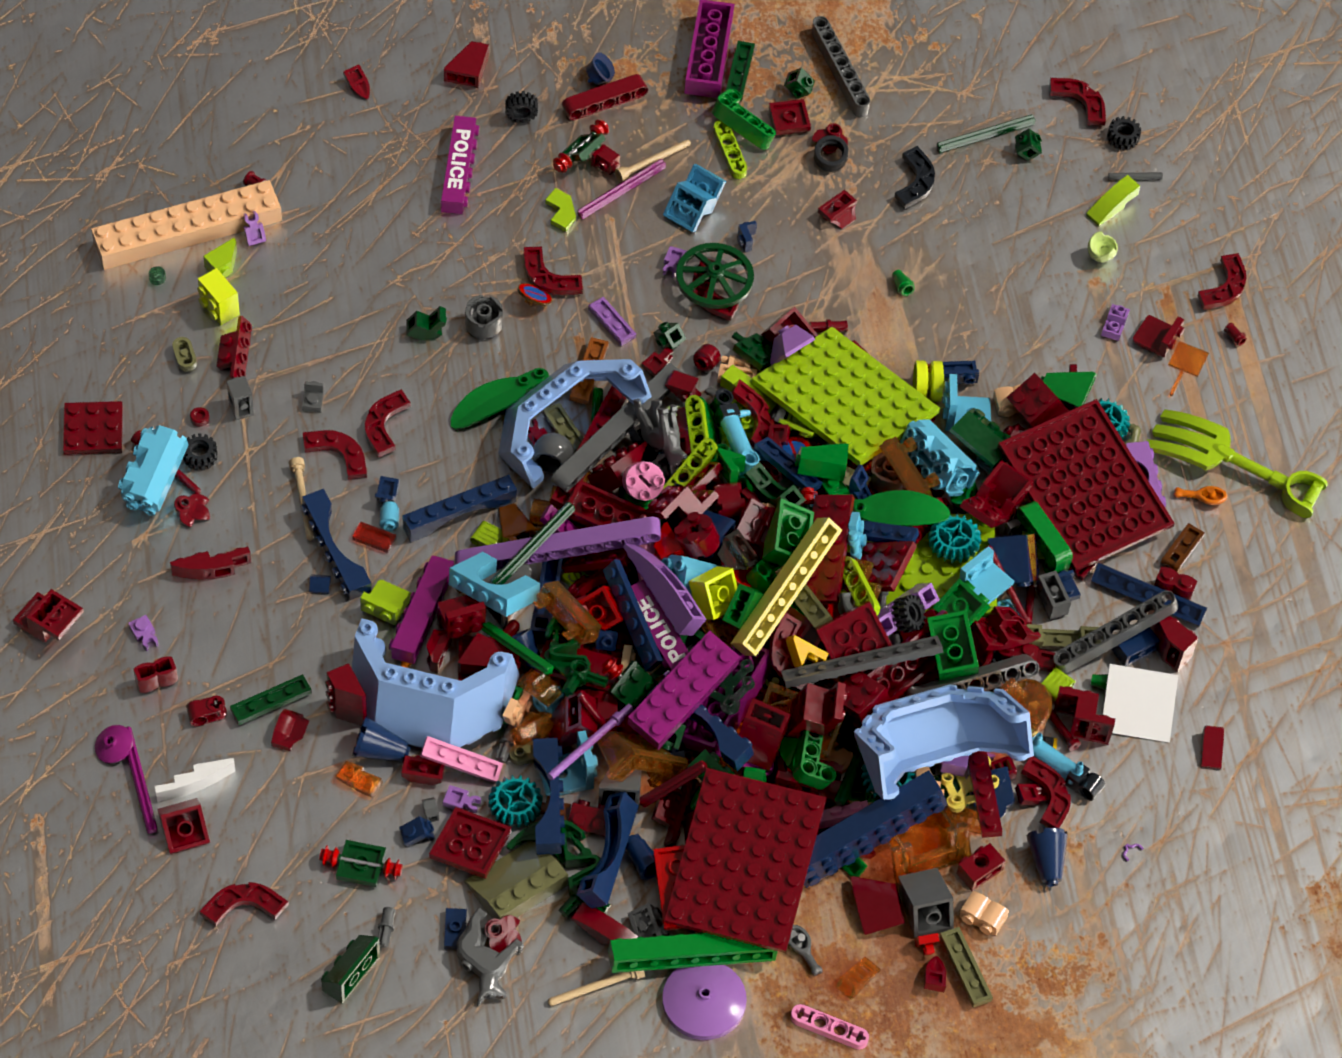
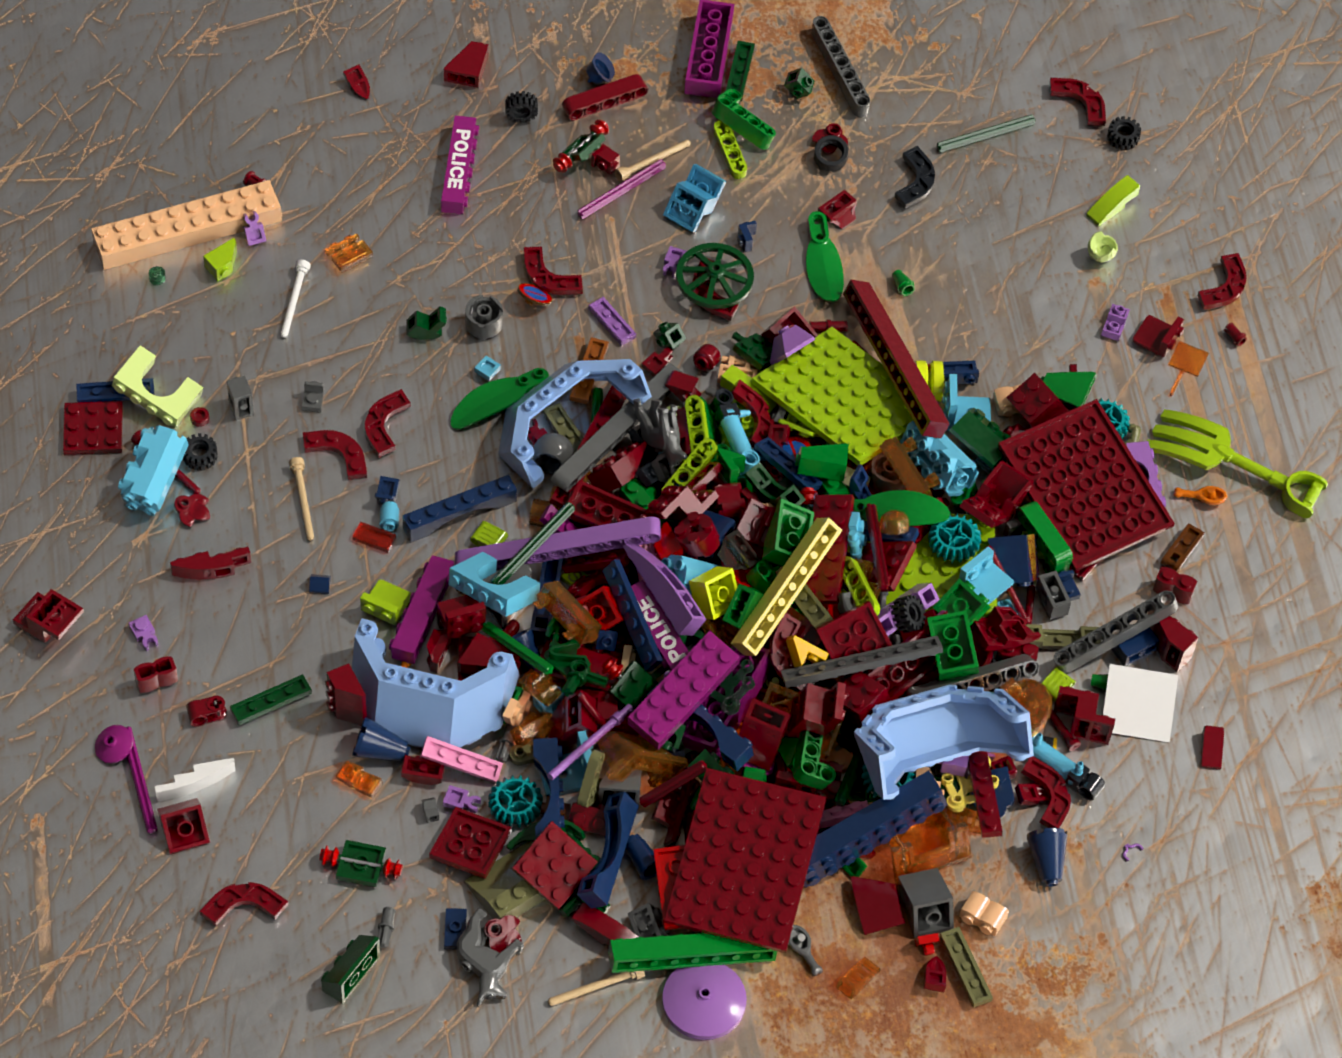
olive plate [172,337,197,371] -> none
neon yellow brick [197,268,240,325] -> none
dark red bracket [216,316,252,379] -> none
dark red slope [271,709,310,751] -> none
dark blue arch [300,488,372,600] -> none
dark blue bracket [399,816,435,847] -> none
reddish brown flag [498,503,540,542] -> none
lime tile [545,188,576,232] -> none
bright pink cylinder [622,461,665,501] -> none
dark red plate [769,99,811,135] -> none
bright pink beam [791,1004,869,1050] -> none
dark red brick [956,843,1006,891] -> none
dark green brick [1015,128,1042,161] -> none
dark red tile [1036,649,1056,672] -> none
dark blue plate [1091,563,1208,626] -> none
dark grey bar [1108,172,1163,180] -> none
none -> dark blue plate [76,378,155,402]
none -> yellowish green arch [112,345,204,428]
none -> white piece [280,260,311,338]
none -> clear orange plate [325,233,373,273]
none -> medium azure plate [474,356,501,381]
none -> dark red plate [511,821,597,910]
none -> olive beam [577,750,605,808]
none -> green plant [806,211,844,302]
none -> dark red brick [843,279,950,438]
none -> dark red axle [865,503,890,590]
none -> clear orange hair [880,510,909,535]

